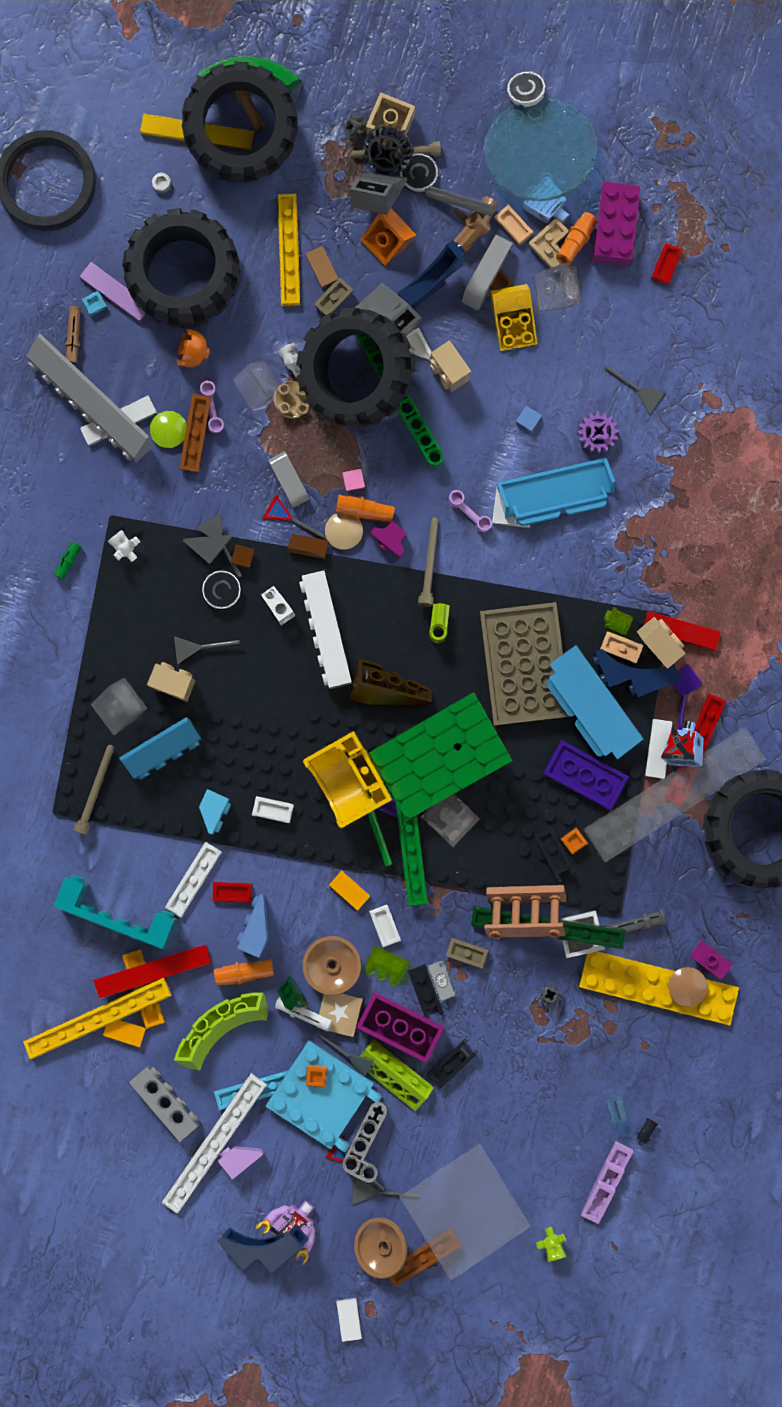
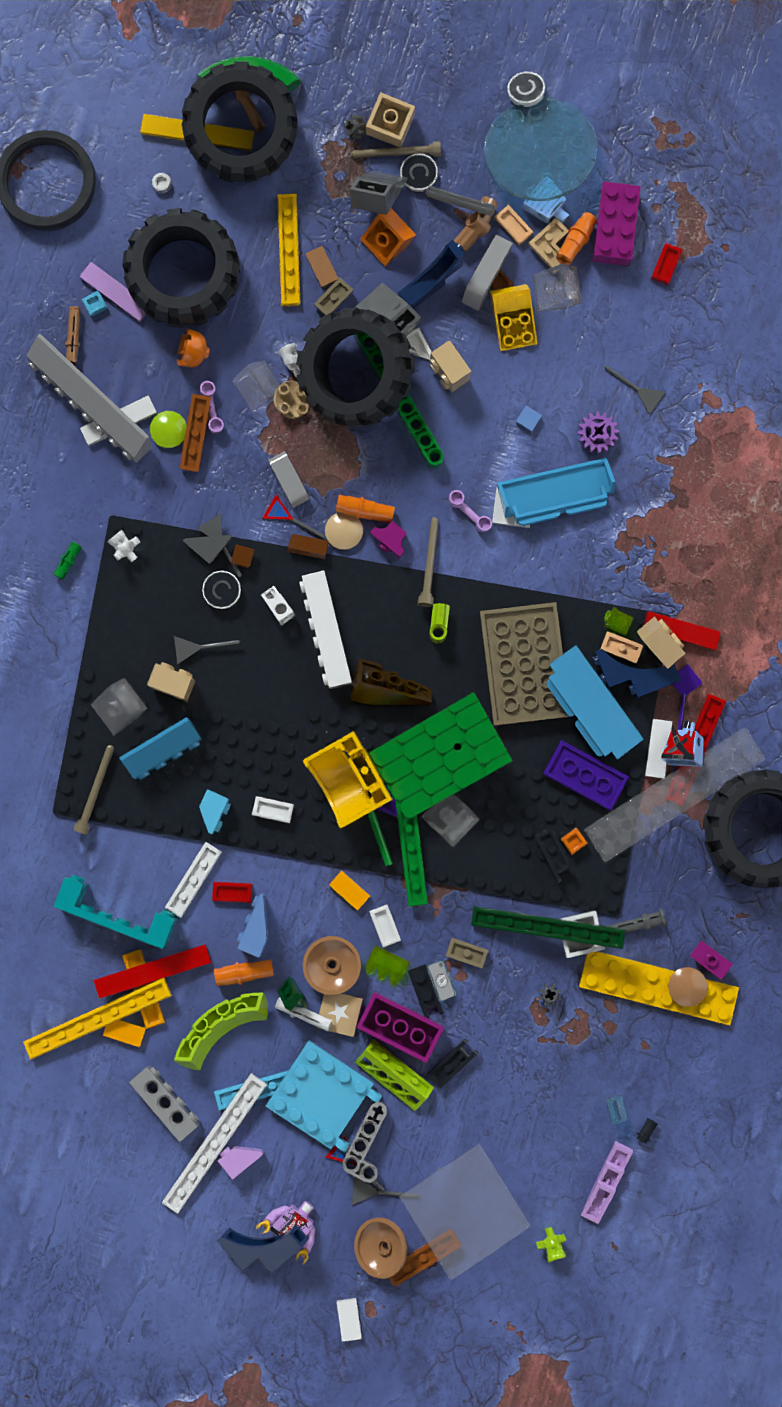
orange tile [306,1065,327,1087] -> none
dark grey piece [315,1031,374,1076] -> none
bright pink tile [343,469,365,492] -> none
black gear [363,123,414,175] -> none
nougat fence [485,885,566,939] -> none

